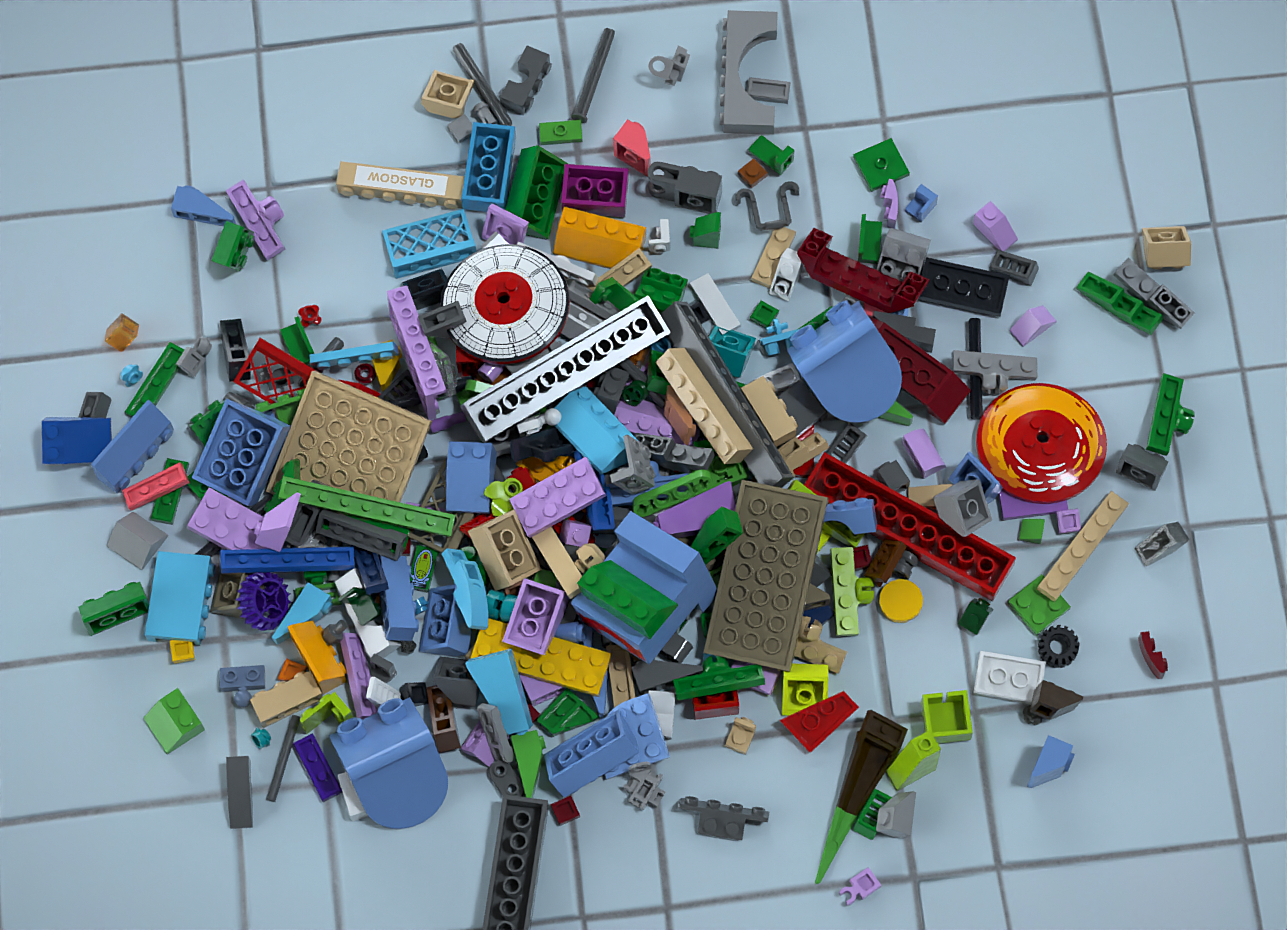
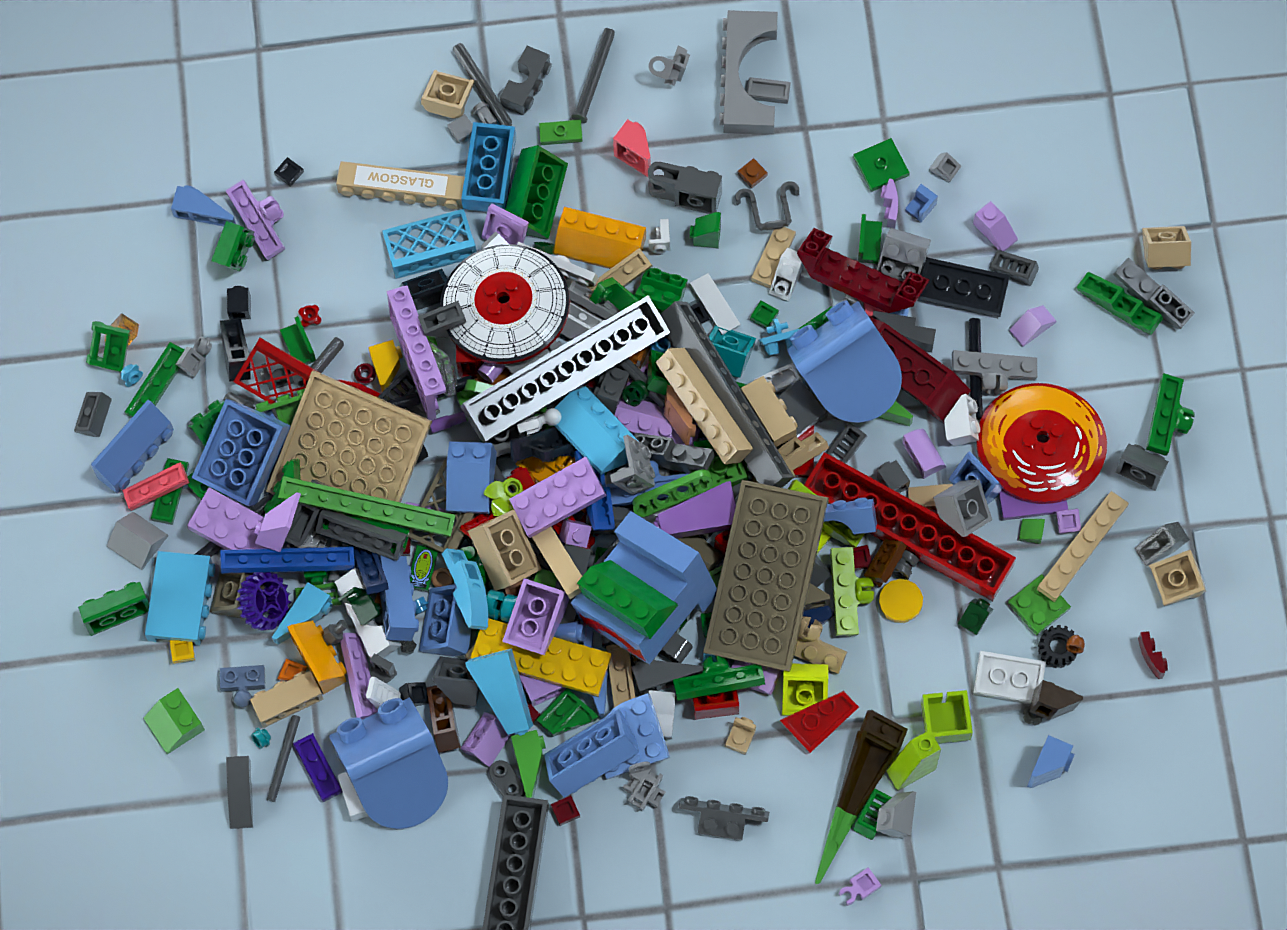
blue slope [42,417,112,464] -> none
lime bracket [300,692,354,734] -> none
medium azure plate [309,341,399,370] -> none
light grey hinge [477,703,515,763] -> none
magenta brick [561,164,629,217] -> none
tan piece [574,544,605,574] -> none
green slope [691,506,743,565] -> none
green bracket [749,135,795,175] -> none
none -> green plate [86,321,130,372]
none -> black brick [227,286,251,320]
none -> black tile [274,157,304,187]
none -> medium nougat tile [432,568,454,588]
none -> dark green tile [533,242,555,255]
none -> light grey slope [929,152,961,182]
none -> white slope [944,394,980,446]
none -> dark orange hinge [1066,635,1085,654]
none -> tan slope [1149,550,1206,606]

